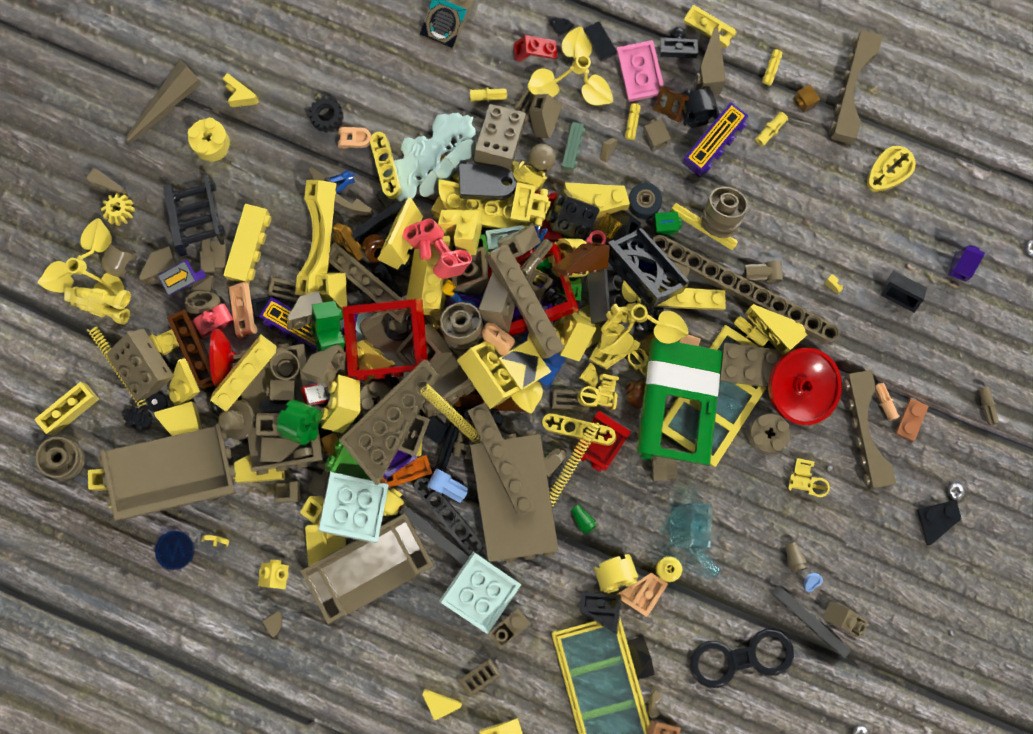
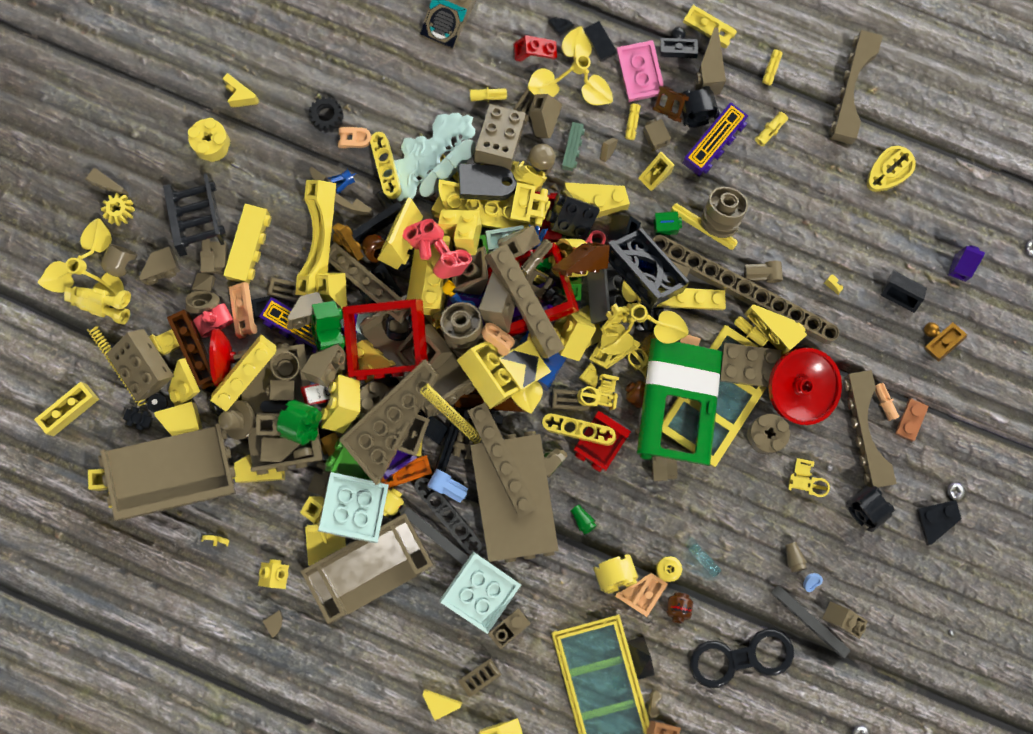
dark tan wheel [36,437,85,480] -> none
dark tan wedge [125,59,201,144] -> none
clear blue tile [155,531,195,570] -> none
panel [158,260,207,296] -> none
dark tan panel [274,482,301,503] -> none
light yellow piece [549,423,600,506] -> none
black wing [580,592,622,634] -> none
clear yellow tile [597,213,622,239] -> none
black wheel [628,182,663,219] -> none
clear light blue slope [670,502,712,549] -> none
pearl gold plate [794,84,820,113] -> none
dark tan axle [977,386,999,425] -> none
none -> light yellow slope [638,152,674,191]
none -> reddish brown head [666,593,693,623]
none -> black brick [847,486,895,532]
none -> pearl gold plate [924,322,967,362]

